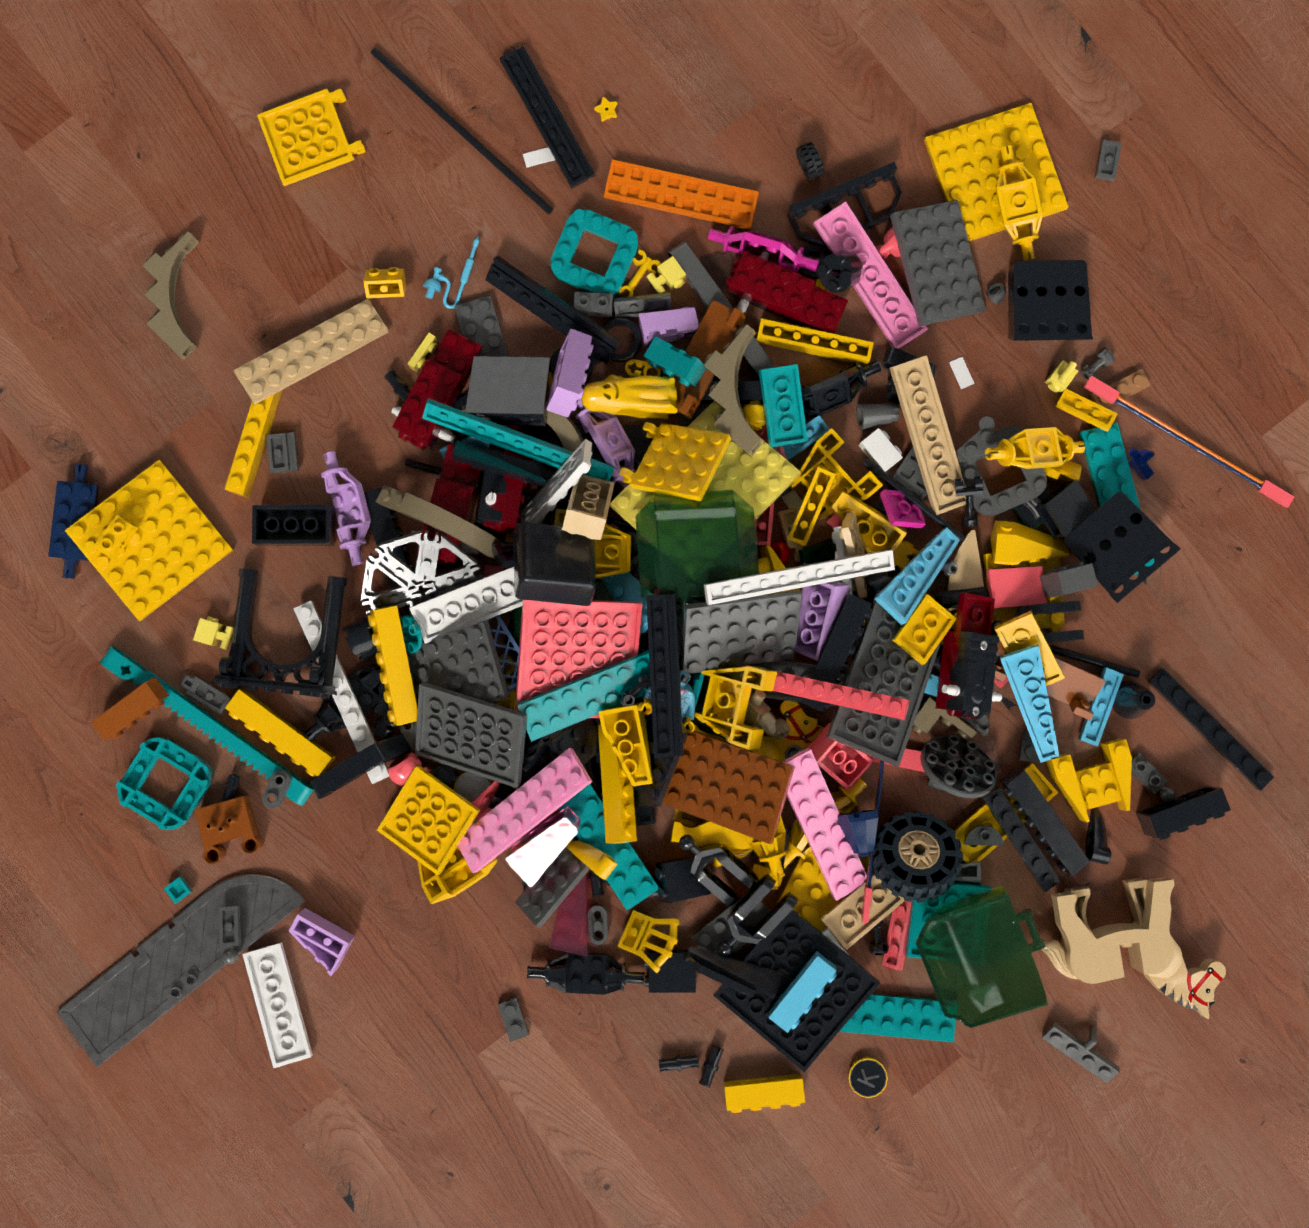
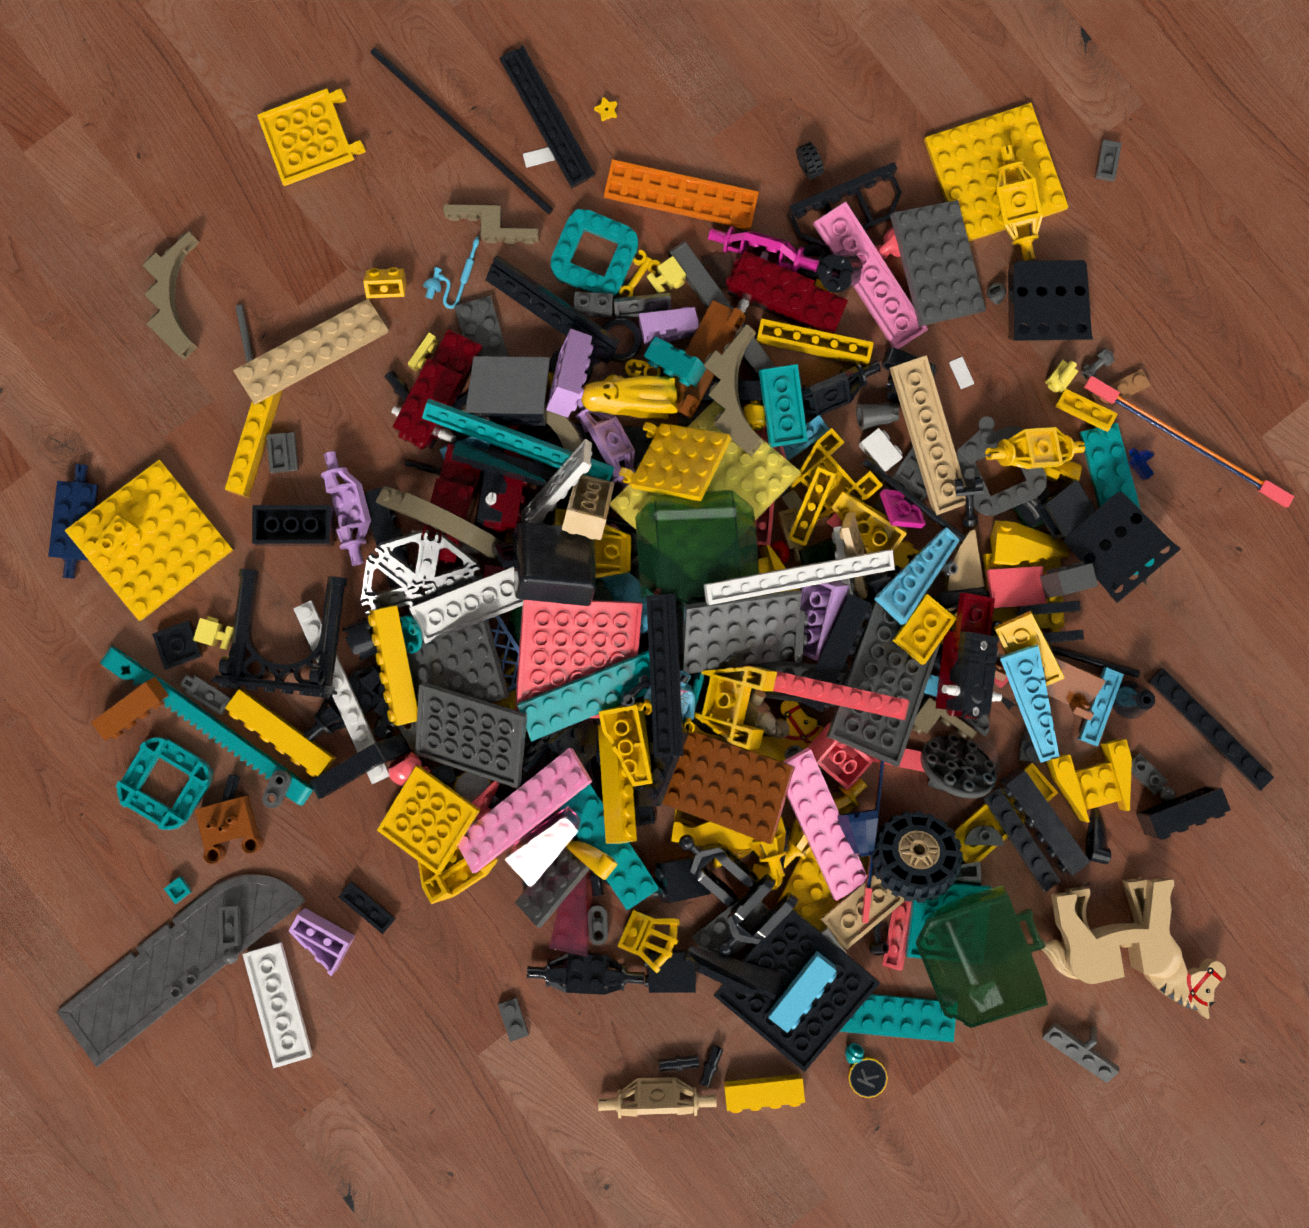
none -> black plate [152,620,203,670]
none -> dark grey bar [235,305,254,362]
none -> black plate [338,881,396,935]
none -> dark tan bracket [443,204,539,245]
none -> tan plate [598,1077,717,1119]
none -> dark grey hinge [793,609,808,663]
none -> teal plate [845,1043,864,1064]

